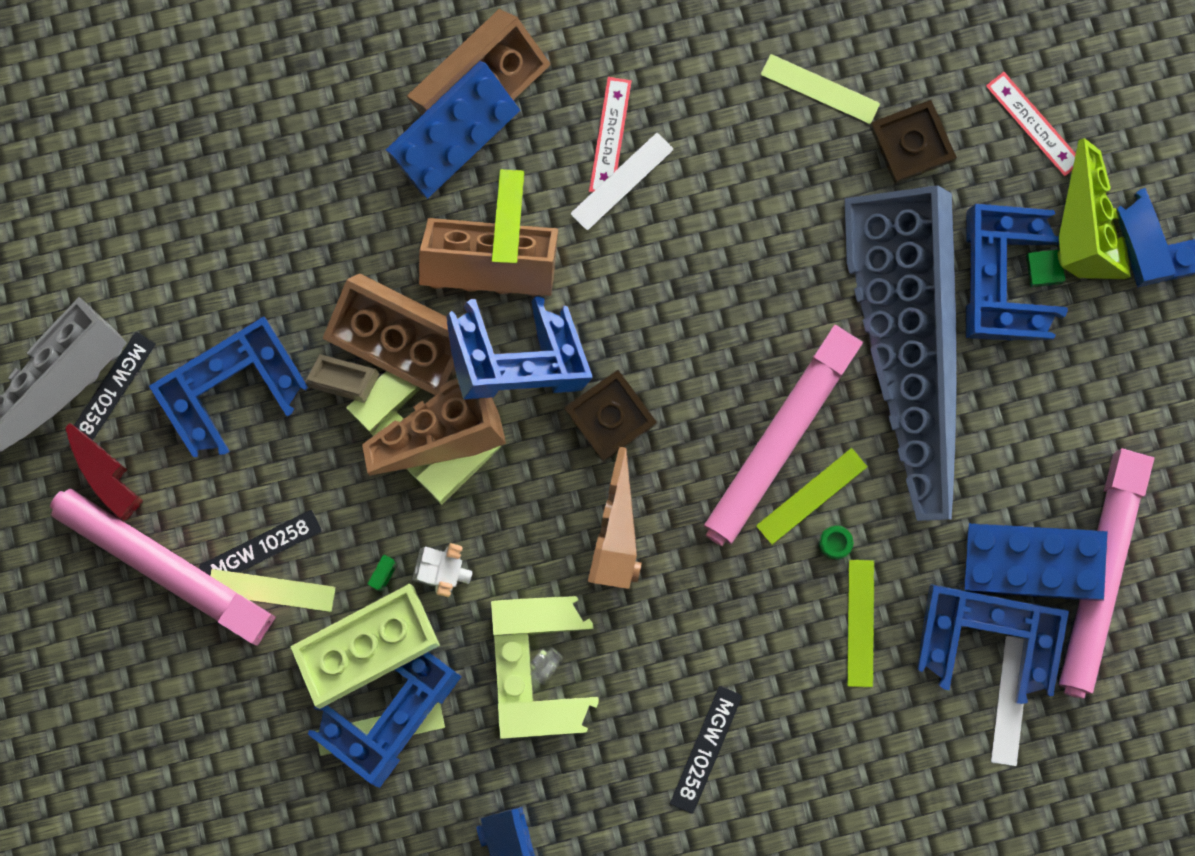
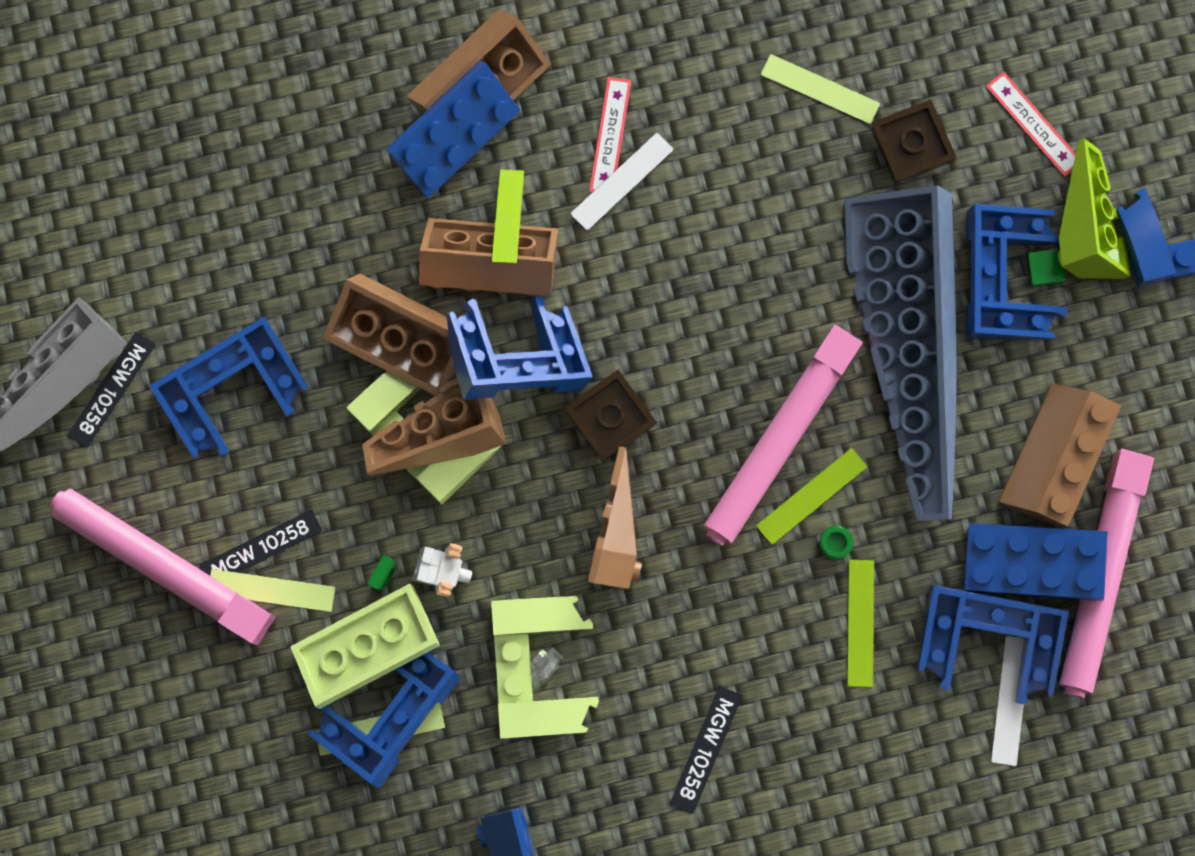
dark red slope [65,423,143,521] -> none
dark tan tile [305,354,379,403] -> none
none -> medium nougat slope [998,383,1122,529]

